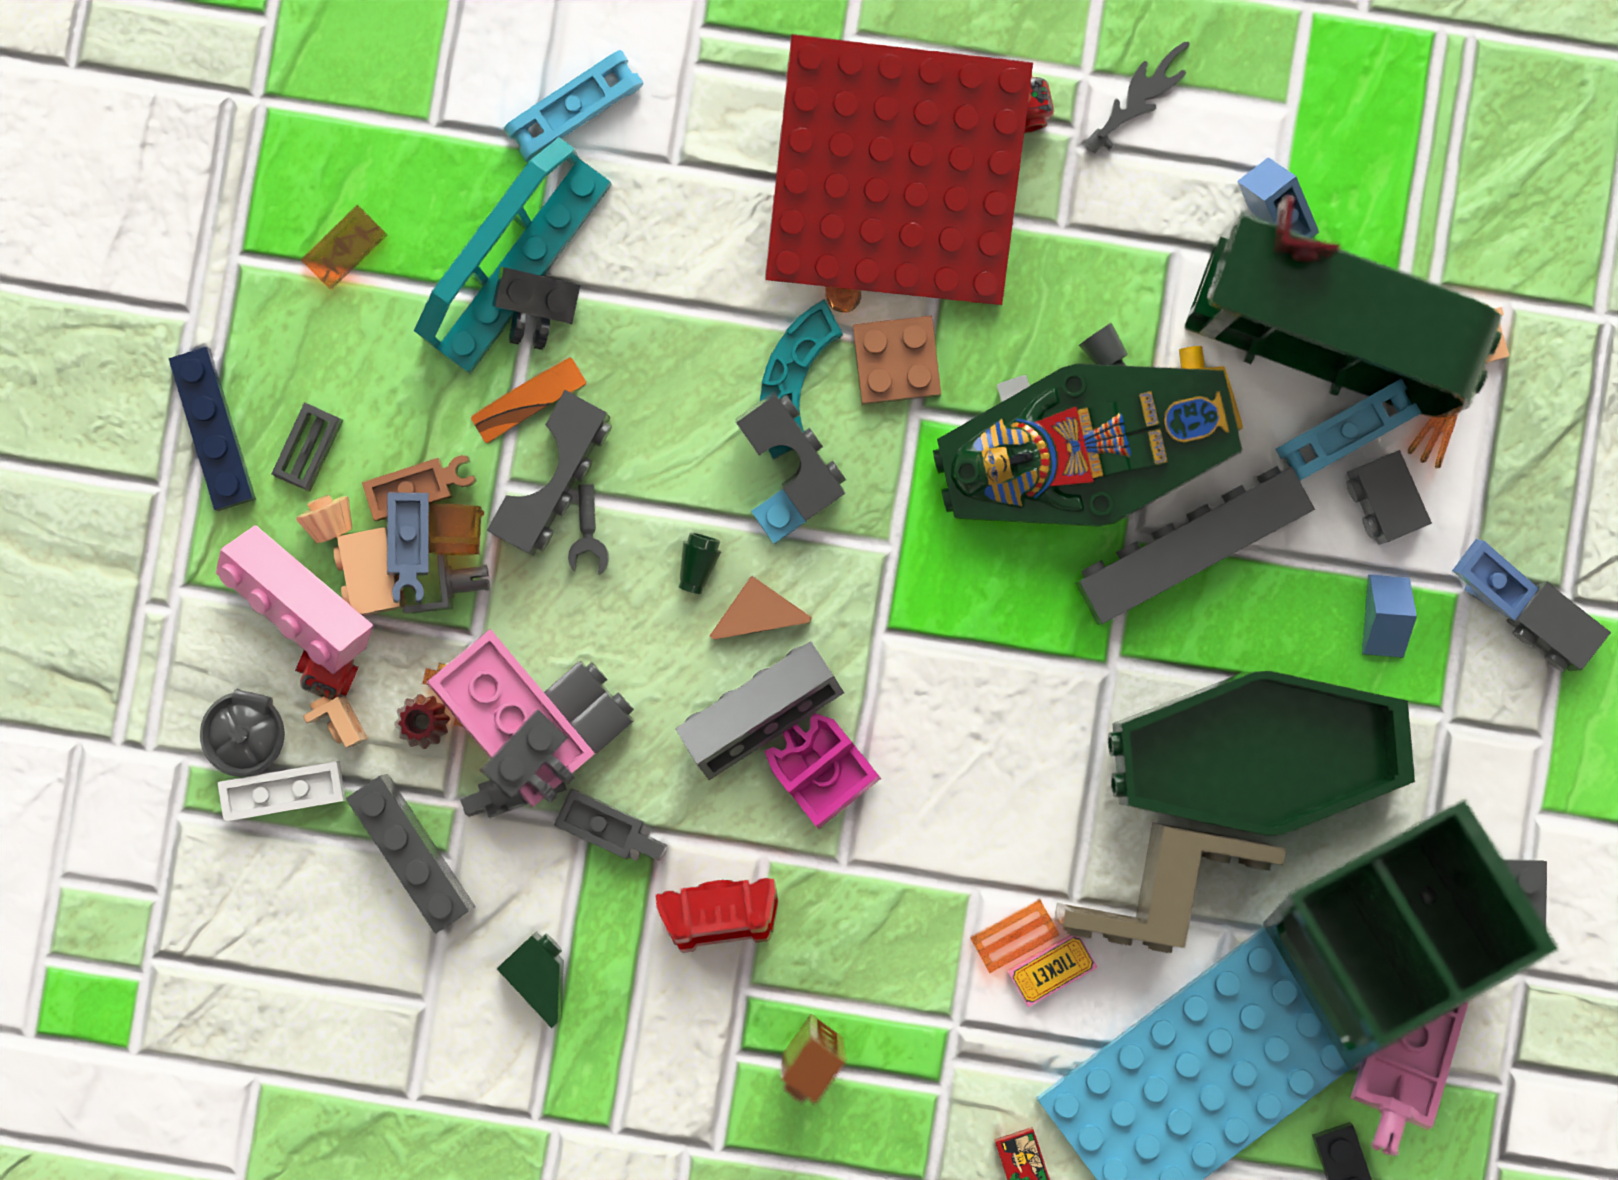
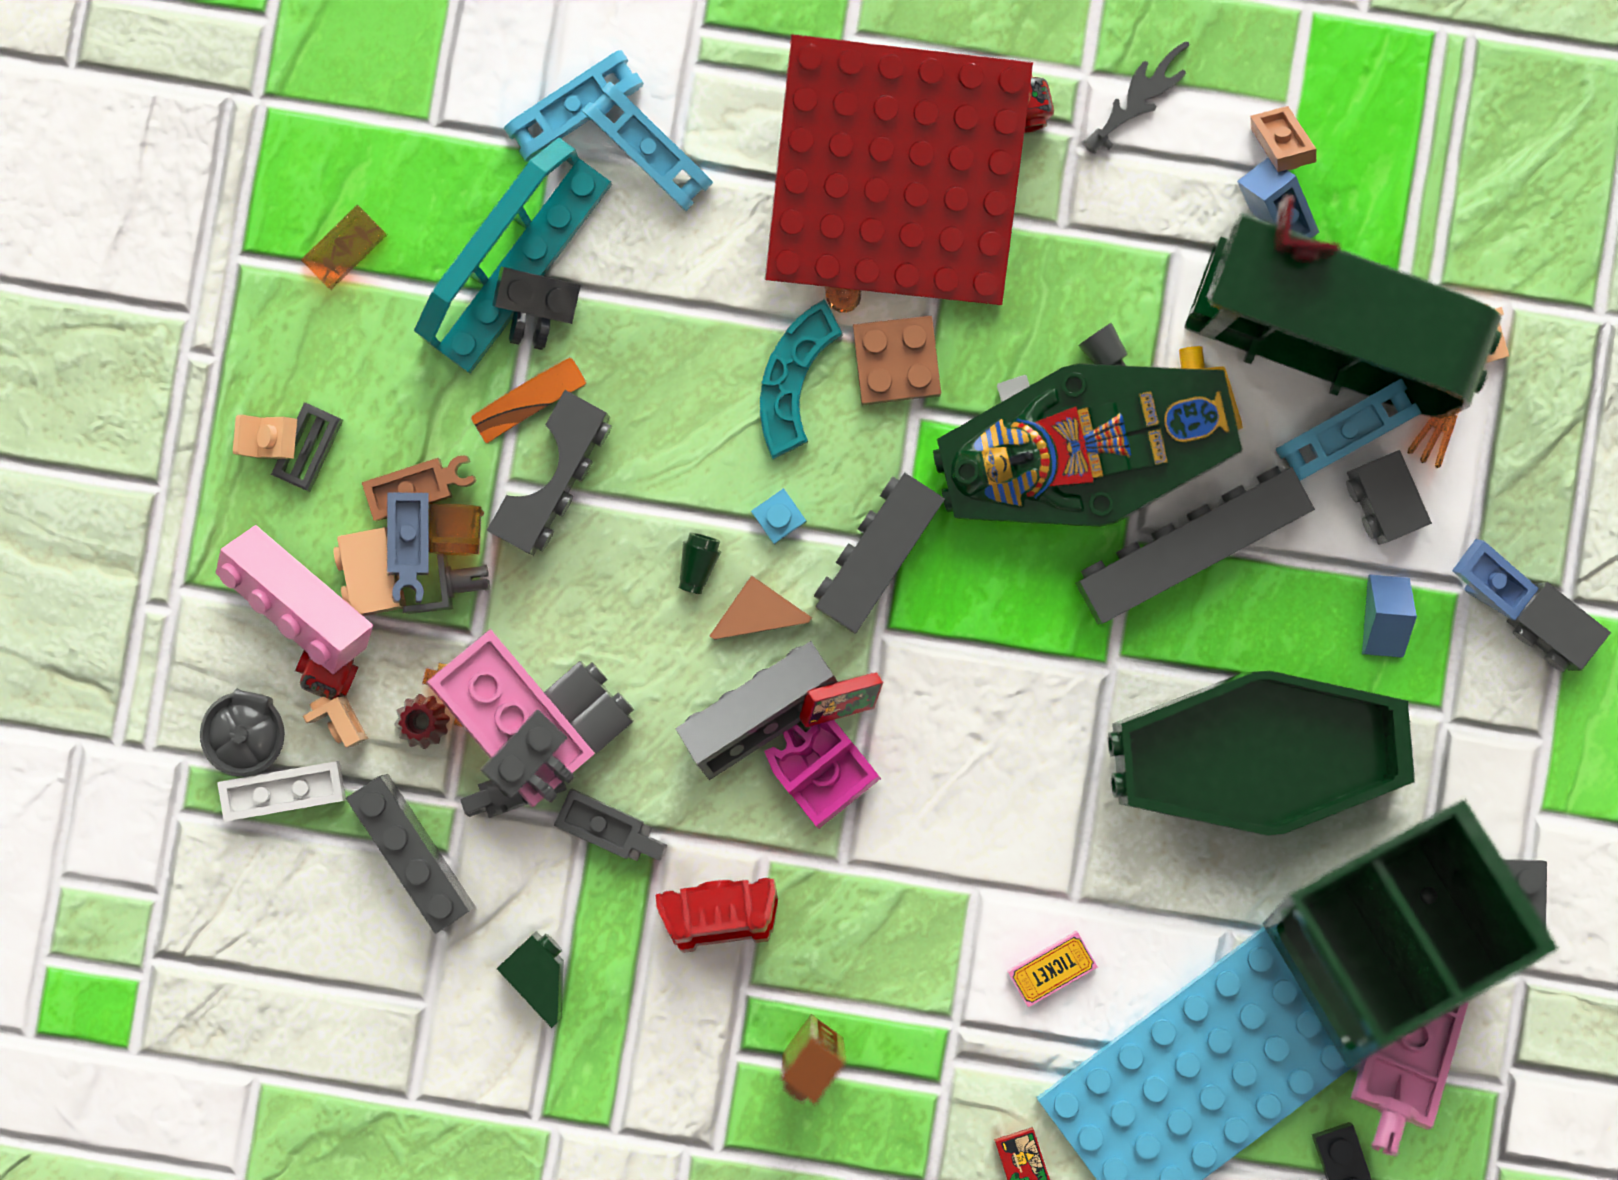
dark blue plate [168,347,256,511] -> none
light nougat piece [296,495,352,543] -> none
dark grey piece [568,484,609,575] -> none
dark grey arch [736,391,846,521] -> none
clear orange tile [970,898,1060,974] -> none
dark tan bracket [1054,822,1286,953] -> none
none -> light nougat bracket [233,415,297,459]
none -> medium azure plate [582,81,713,211]
none -> tile [799,672,884,728]
none -> dark grey brick [814,472,945,634]
none -> nougat plate [1250,106,1316,172]

